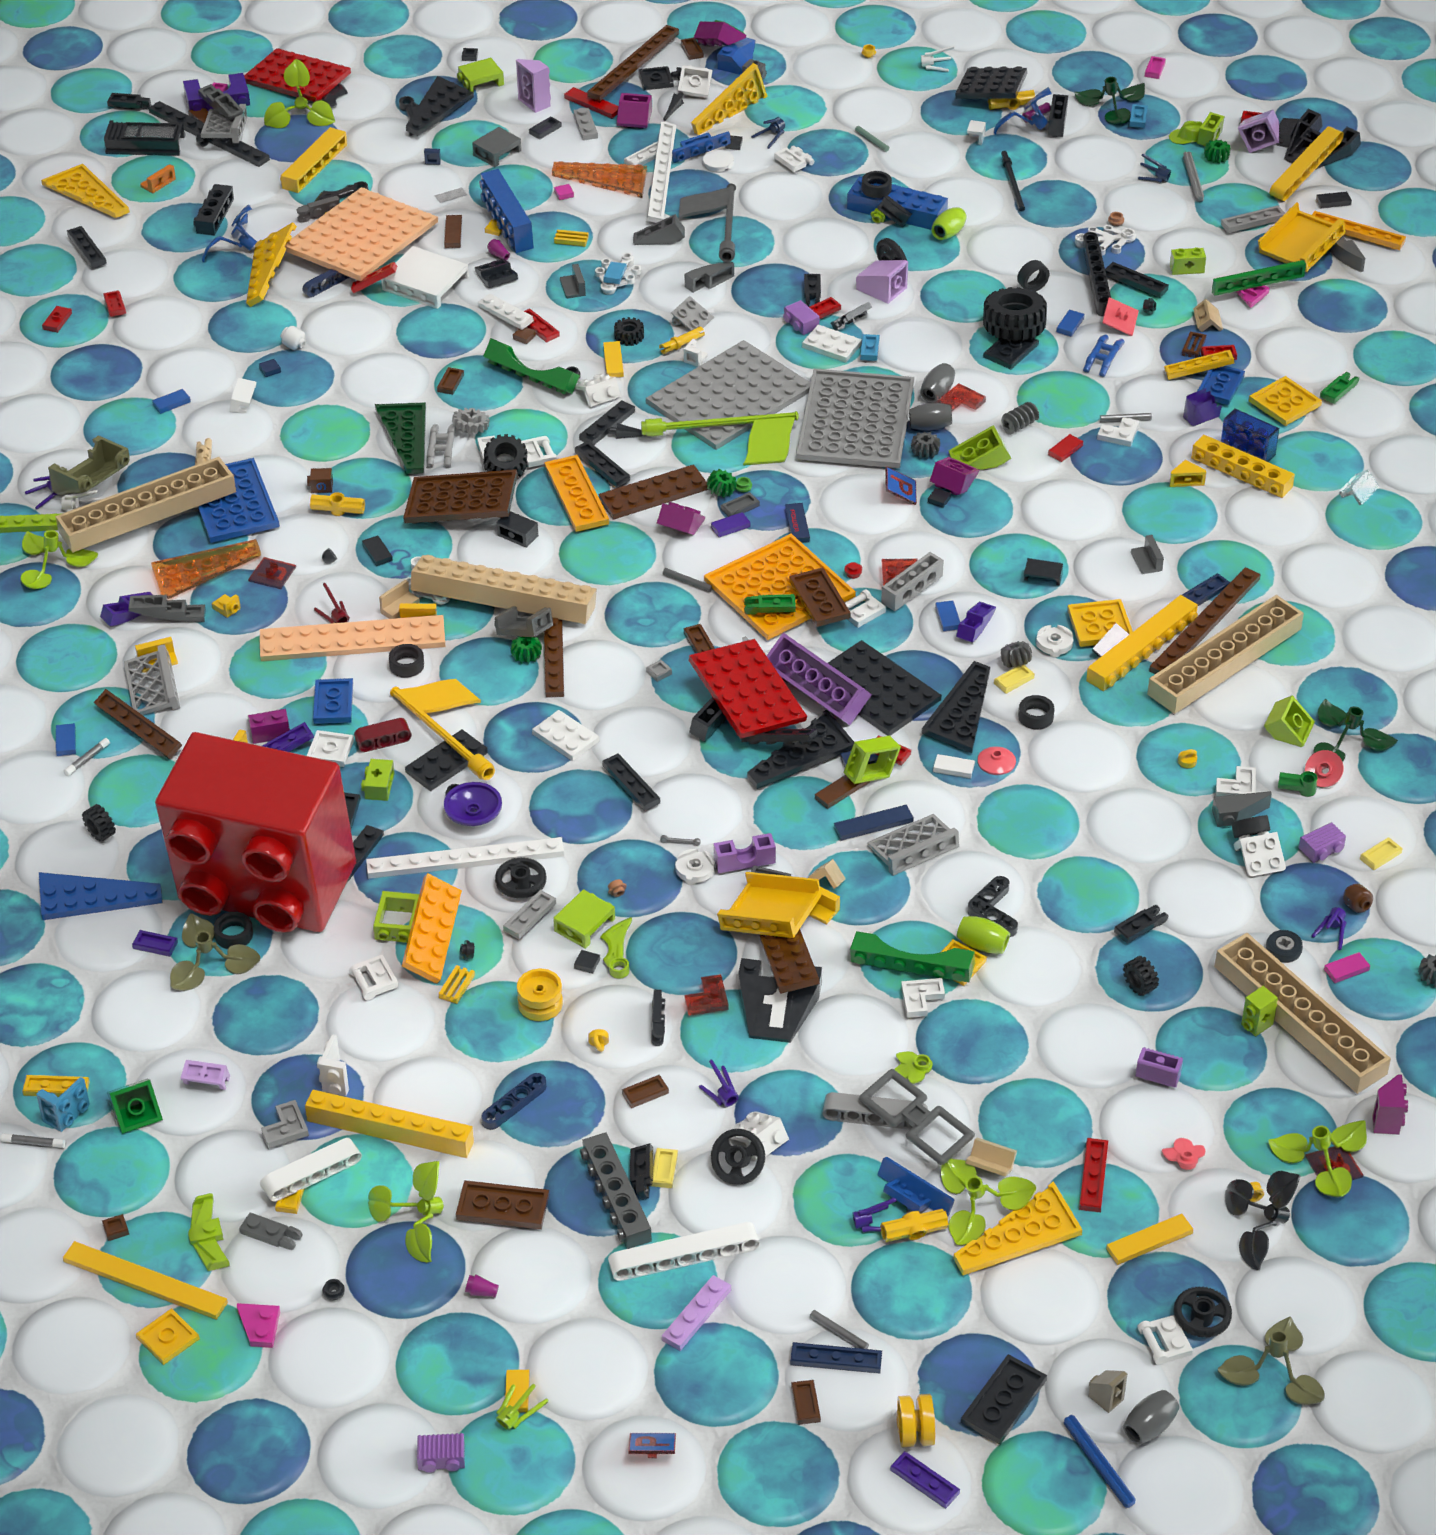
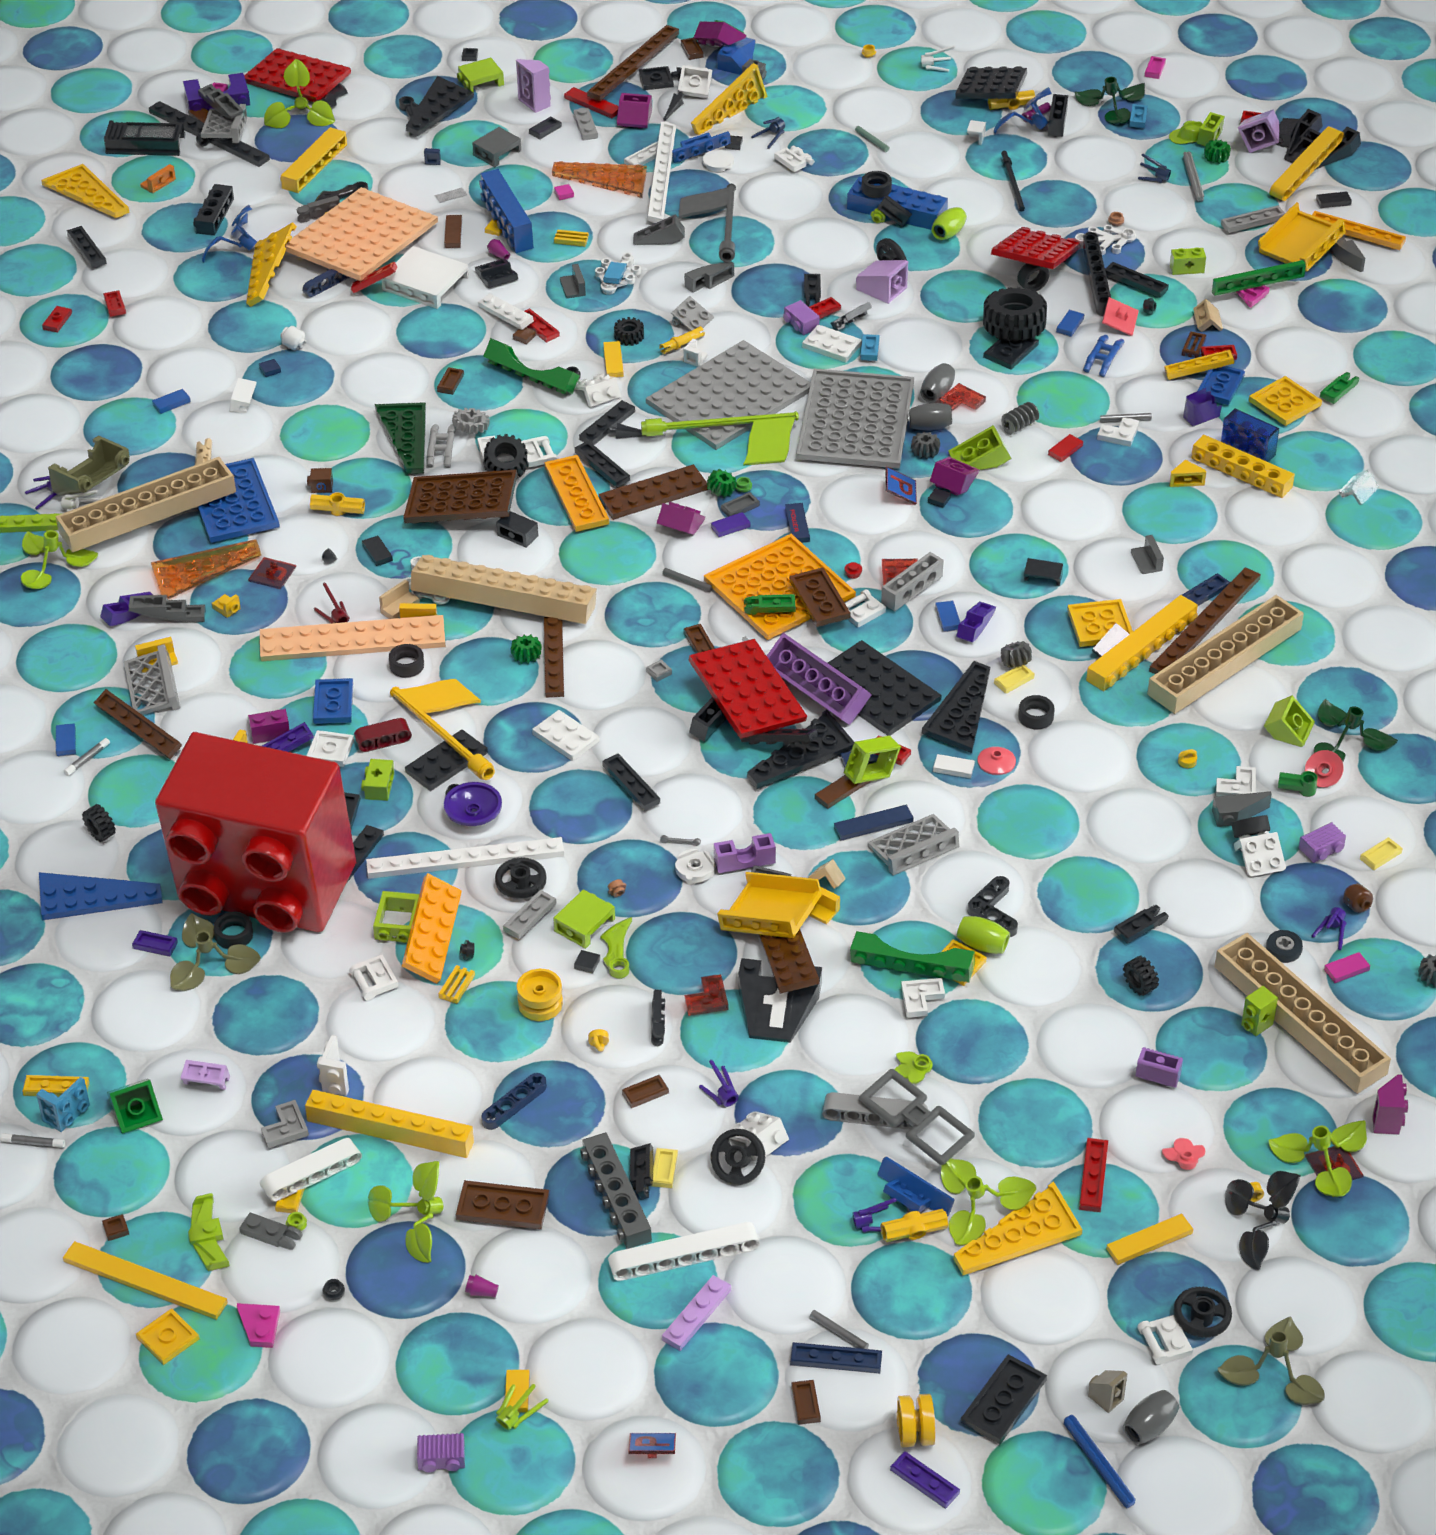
black hinge [107,93,152,110] -> none
dark grey panel [494,606,553,637] -> none
tan panel [966,1137,1017,1176] -> none
white plate [1036,625,1073,658] -> none
none -> lime plate [286,1212,307,1231]
none -> red plate [991,227,1080,269]

